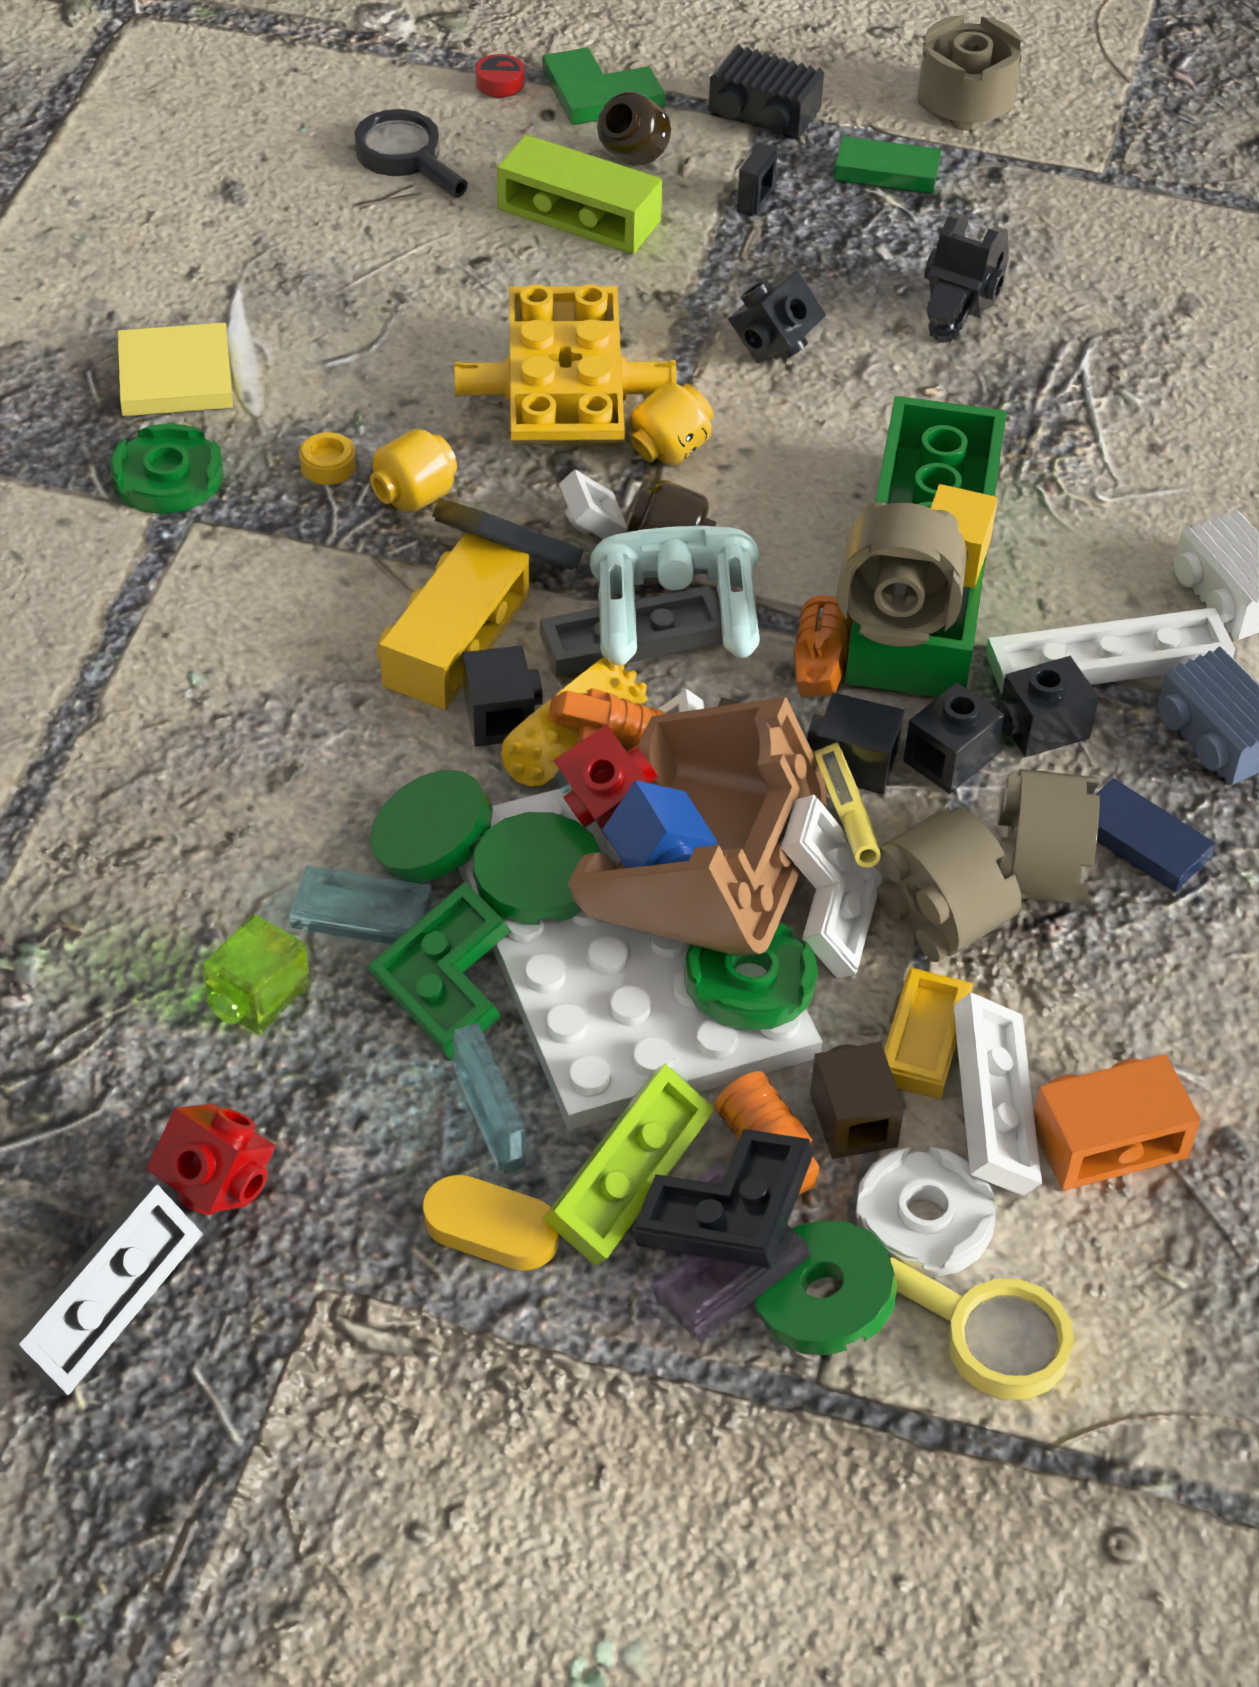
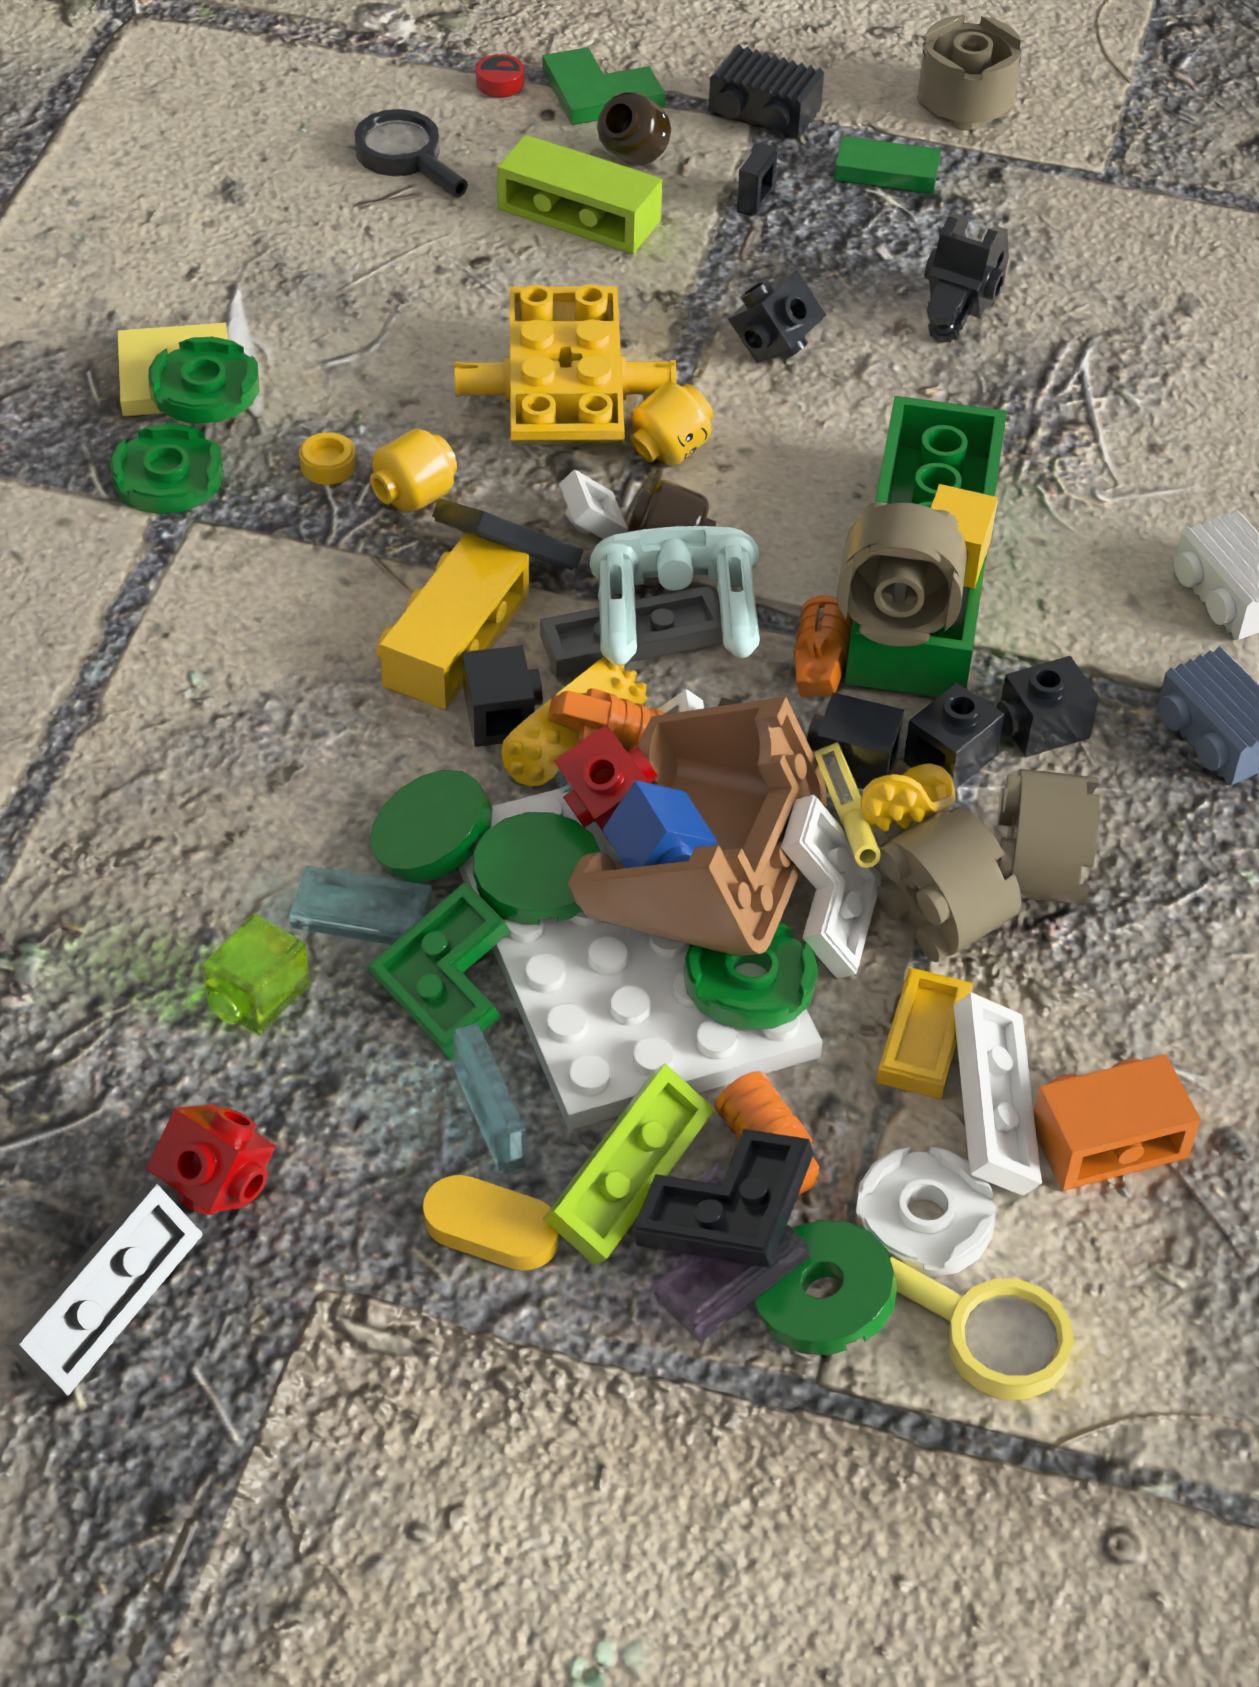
dark brown brick [810,1042,904,1159] -> none
white plate [986,607,1235,694] -> none
dark blue tile [1096,778,1216,892] -> none
none -> green tile [149,336,260,424]
none -> yellow piece [860,763,955,832]

